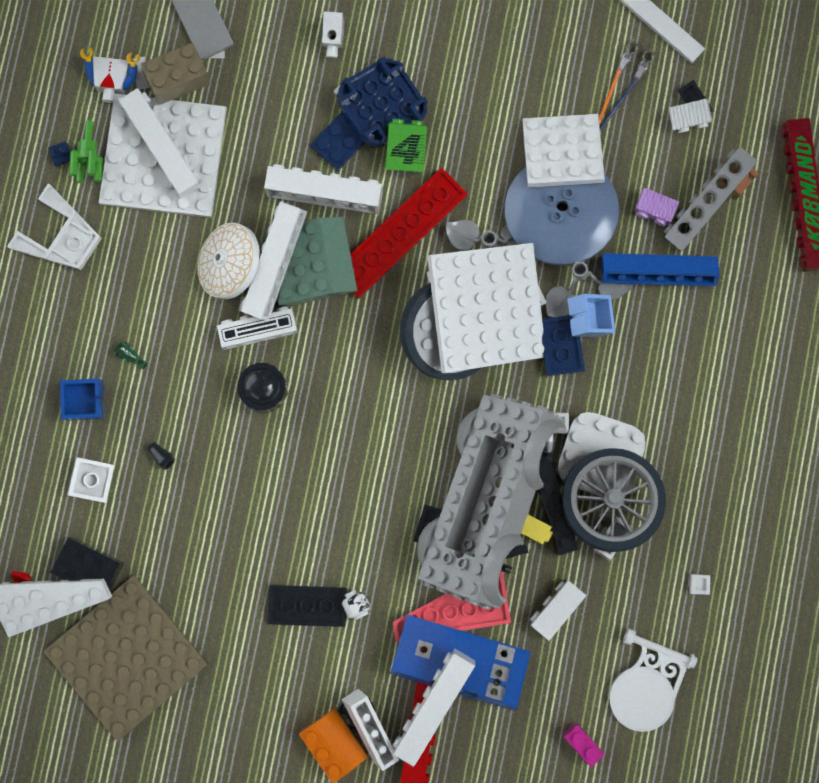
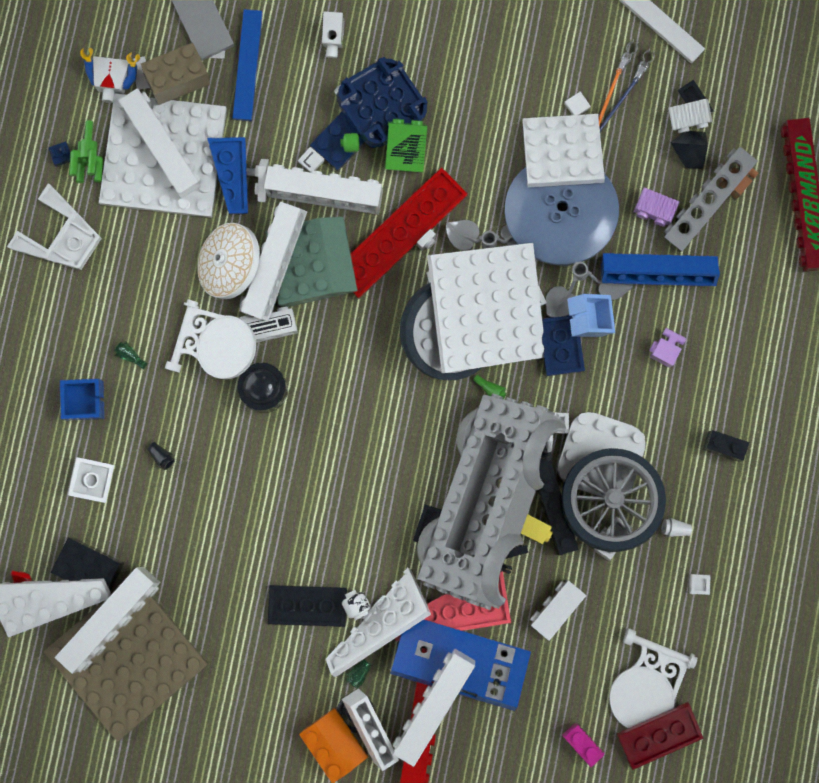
none -> white brick [55,567,161,674]
none -> white piece [165,299,256,379]
none -> blue wing [207,137,248,214]
none -> blue tile [233,9,263,121]
none -> white plate [246,159,269,202]
none -> white tile [298,147,325,173]
none -> white wing [326,567,431,677]
none -> bright green piece [341,133,359,152]
none -> clear green cone [345,659,372,689]
none -> white plate [417,229,436,251]
none -> bright green cone [473,375,507,399]
none -> white tile [564,92,591,115]
none -> dark red tile [617,702,704,770]
none -> lavender brick [649,328,686,368]
none -> white cone [661,518,692,537]
none -> black slope [670,131,708,170]
none -> black brick [702,430,750,462]

